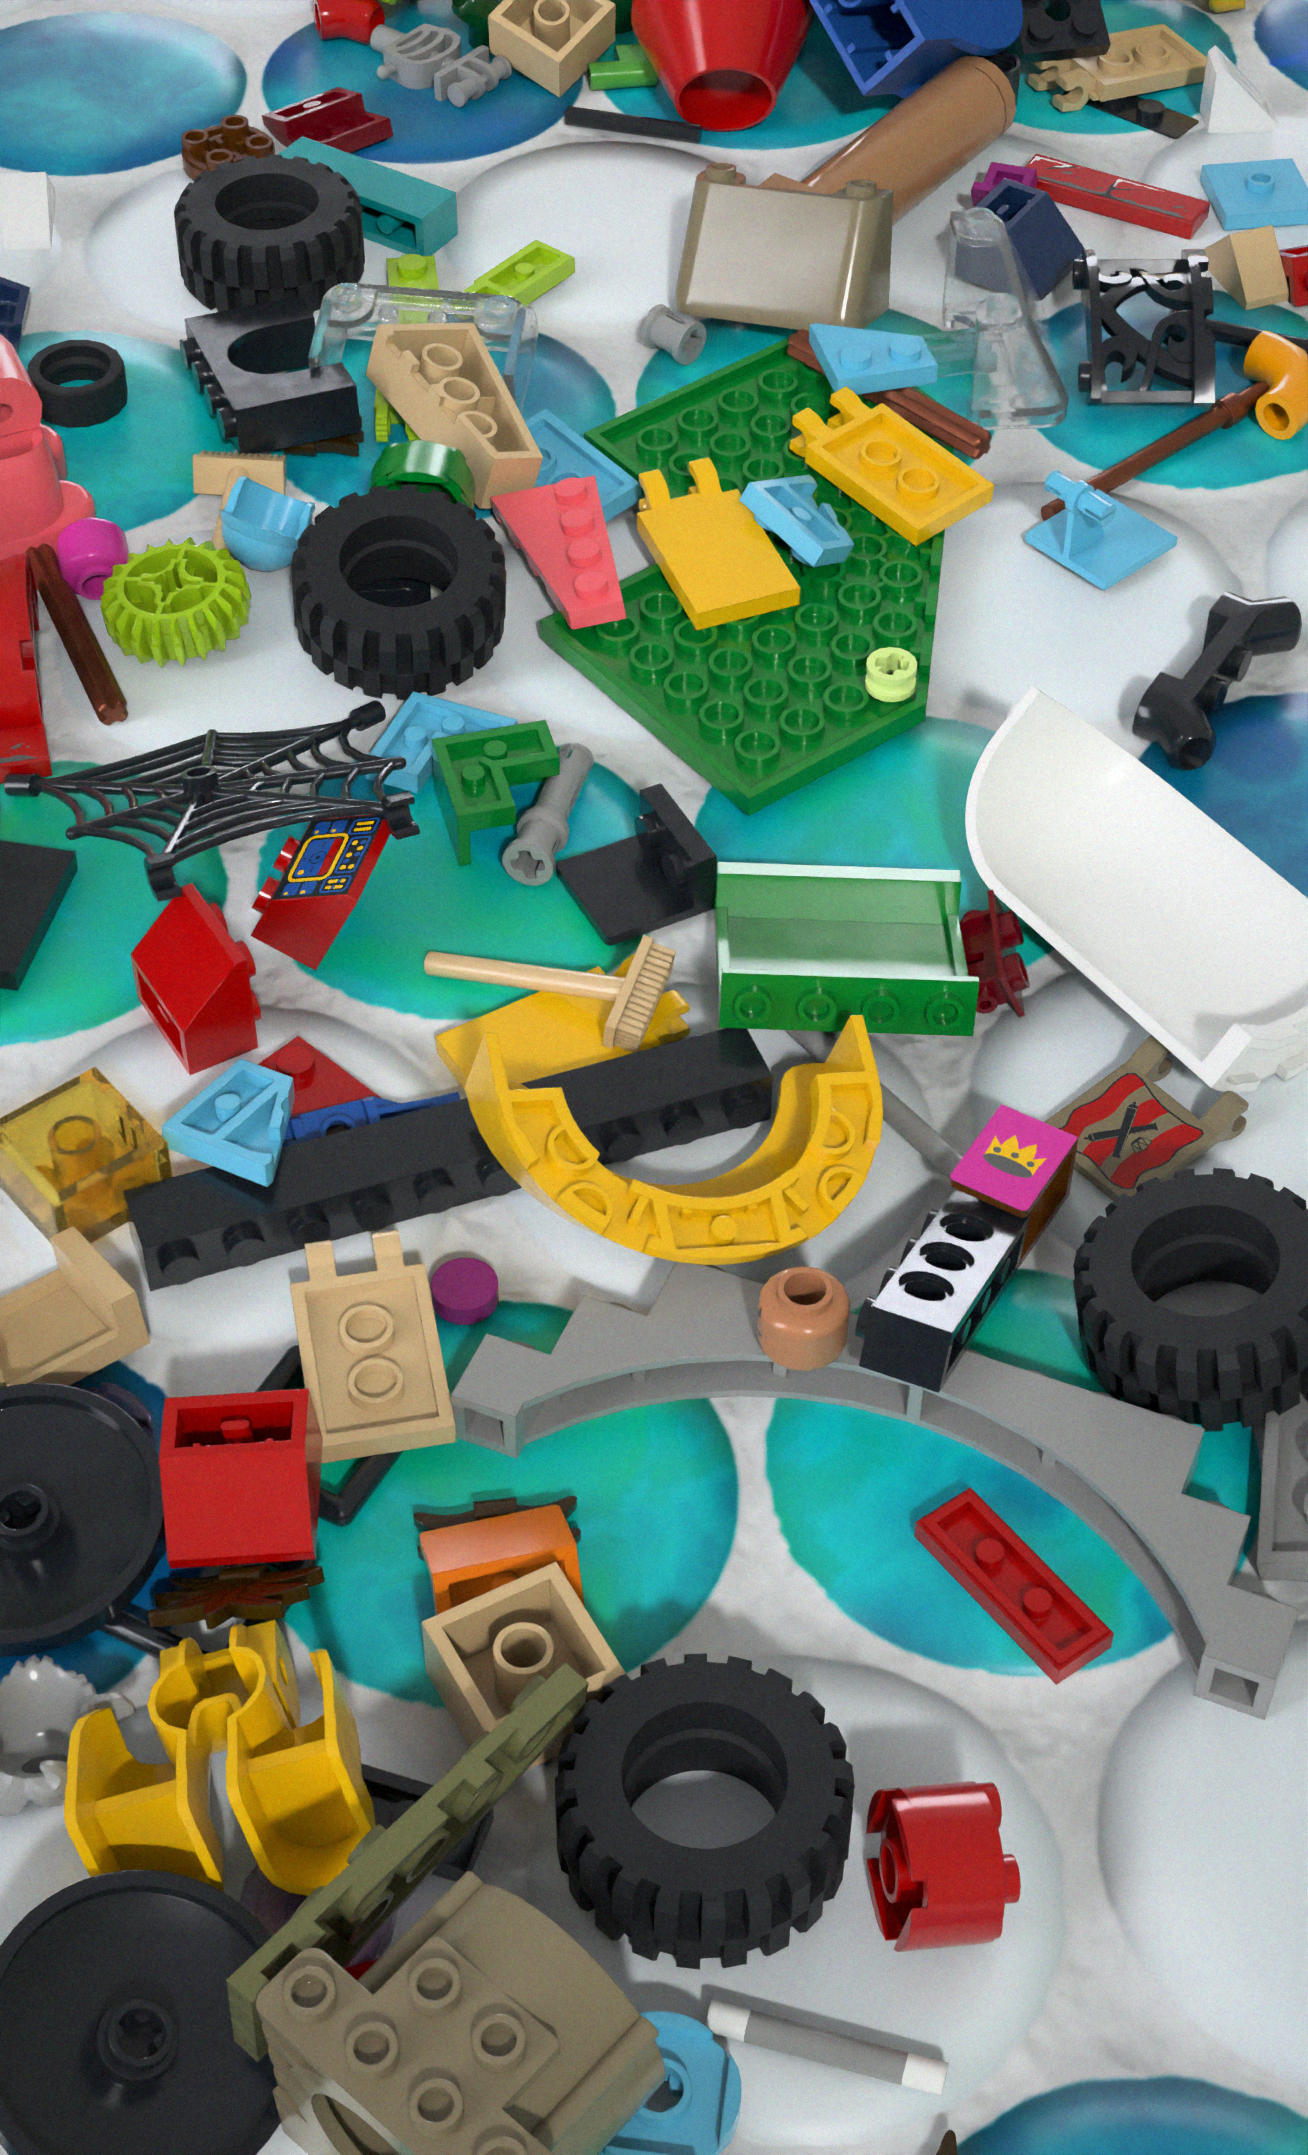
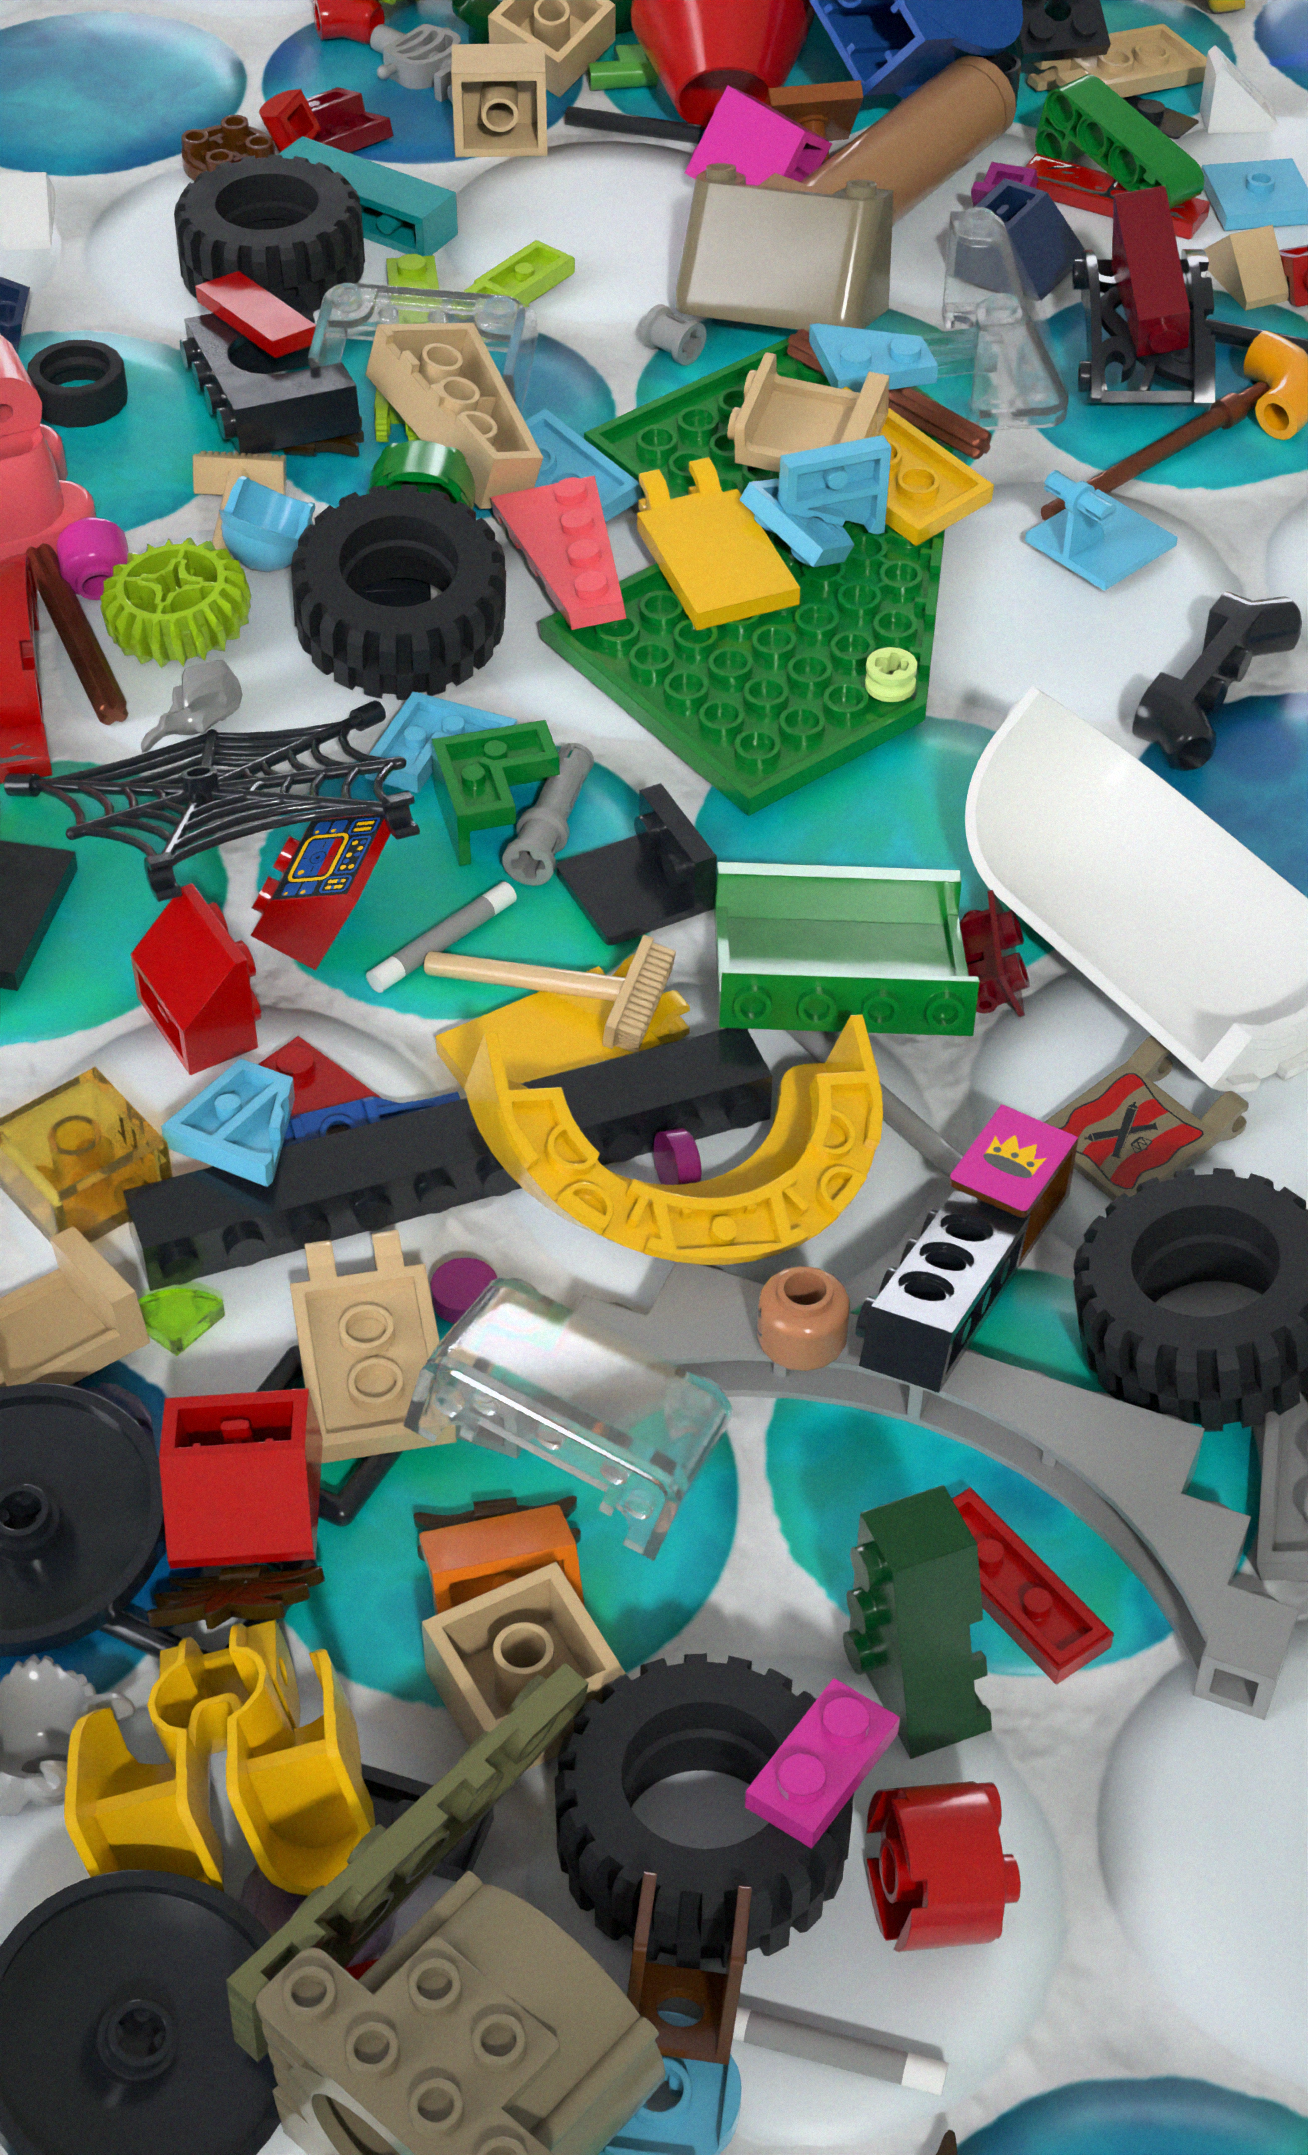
none -> clear neon green tile [138,1288,225,1356]
none -> light grey piece [141,660,243,753]
none -> tile [195,271,319,358]
none -> red brick [259,89,321,153]
none -> light grey bar [366,881,517,993]
none -> clear windscreen [403,1278,733,1561]
none -> tan brick [451,43,547,157]
none -> reddish brown piece [627,1871,752,2065]
none -> magenta tile [654,1128,702,1185]
none -> dark pink brick [684,85,832,186]
none -> tan panel [727,352,889,472]
none -> dark pink piece [745,1678,900,1849]
none -> dark orange tile [764,80,864,164]
none -> medium azure wing [778,435,892,534]
none -> dark green wedge [843,1485,992,1759]
none -> green beam [1035,74,1205,209]
none -> dark red slope [1112,185,1190,357]

